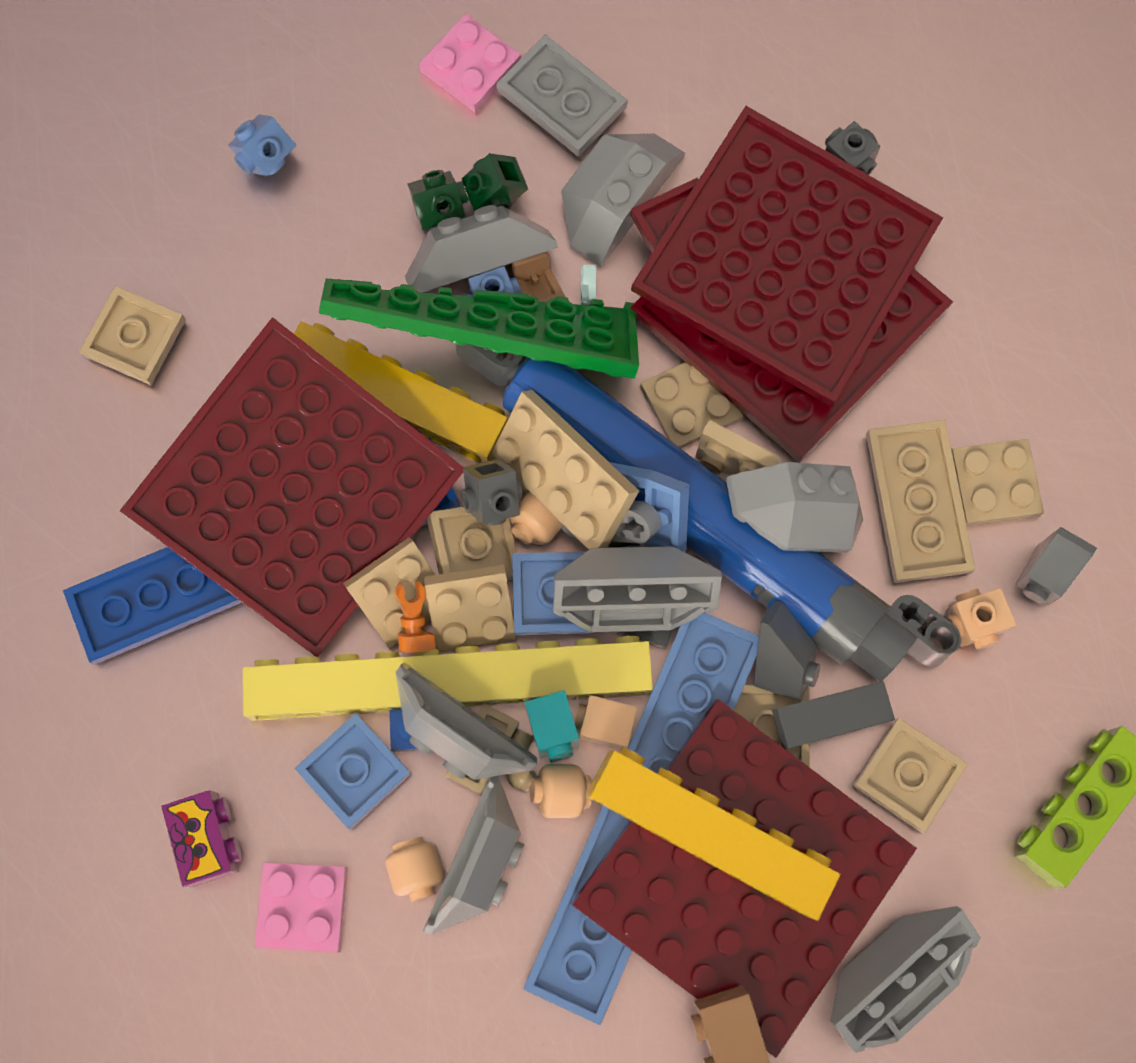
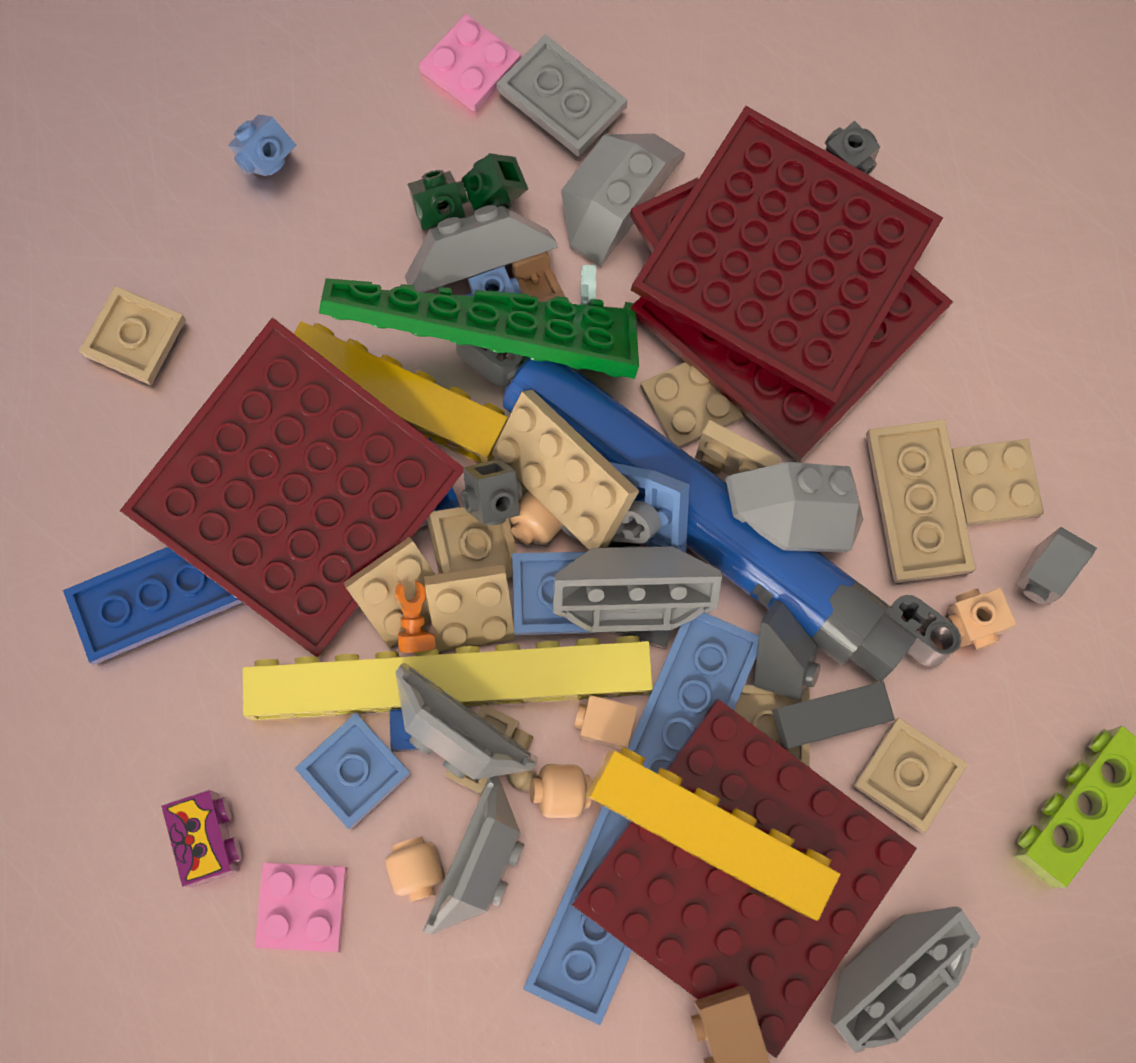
teal brick [524,690,579,763] -> none

